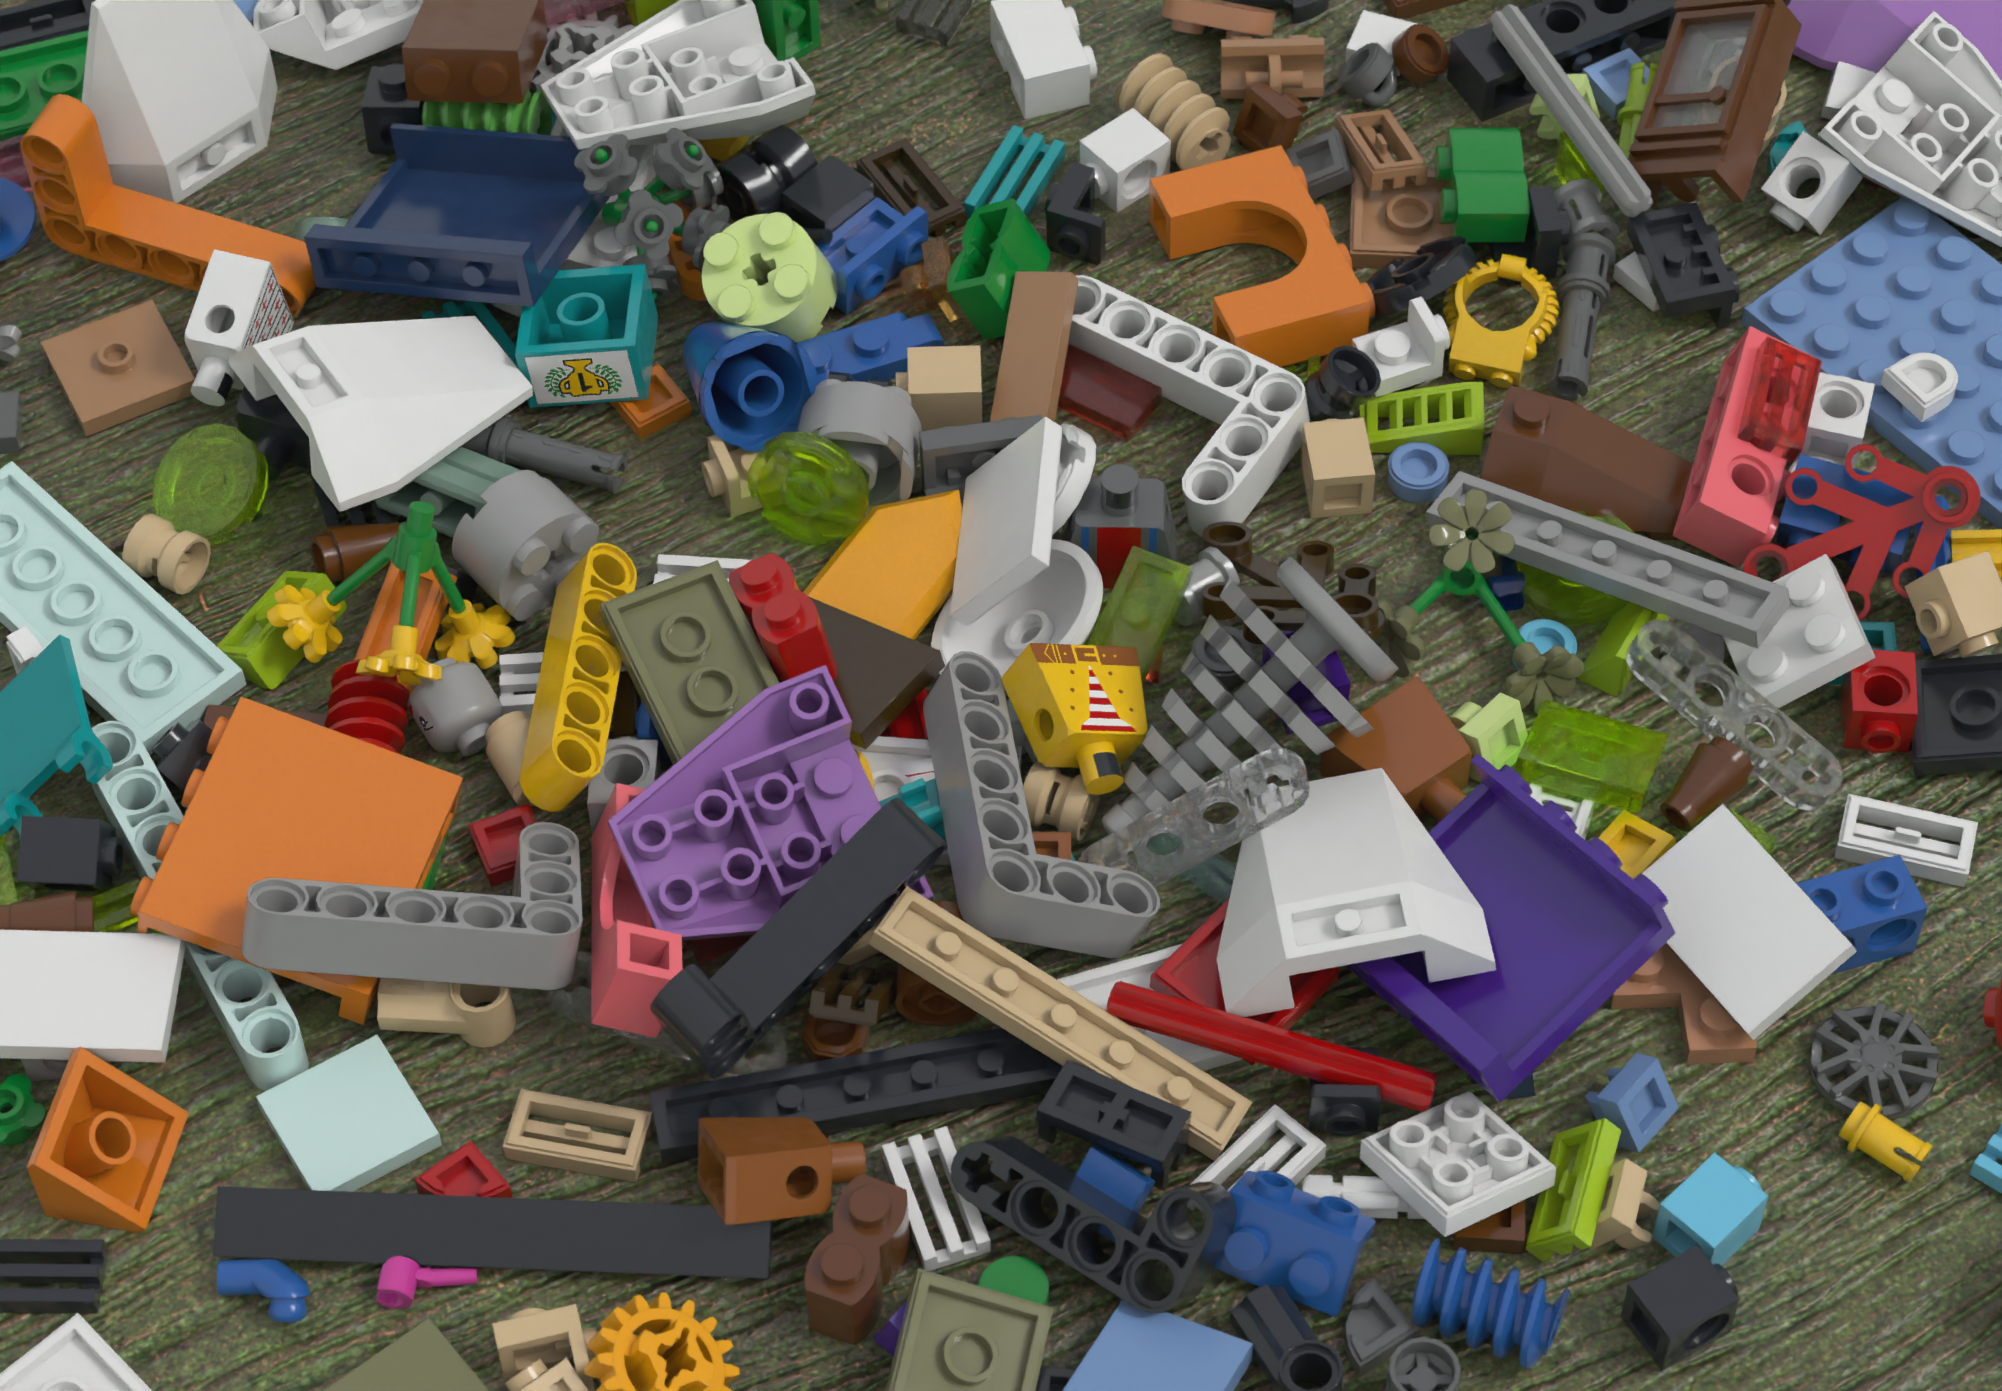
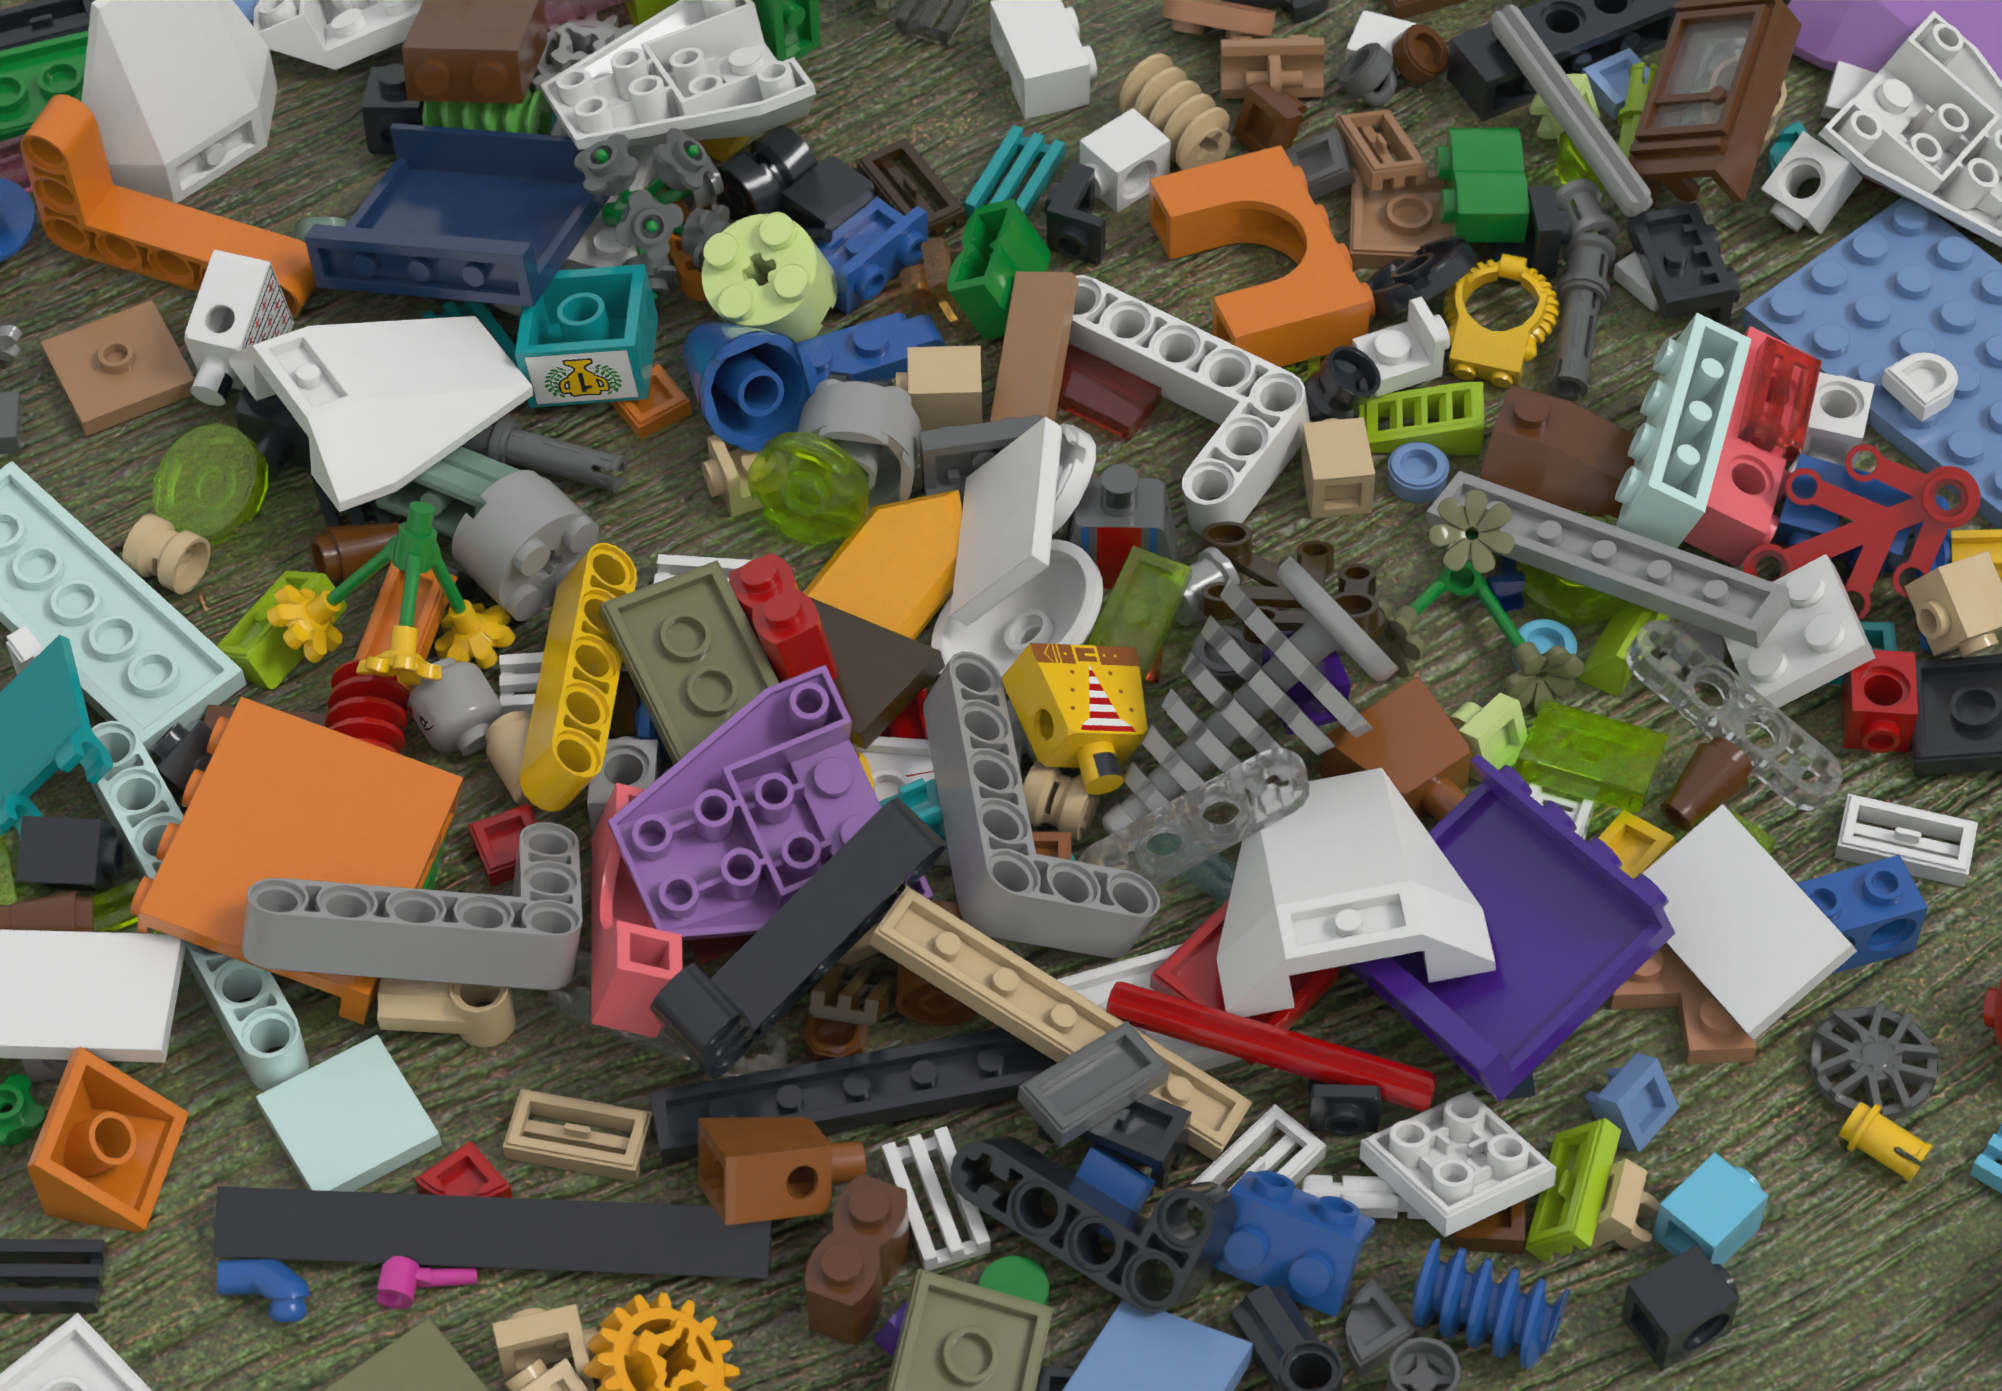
none -> dark grey tile [1017,1021,1170,1147]
none -> light aqua brick [1615,313,1751,548]

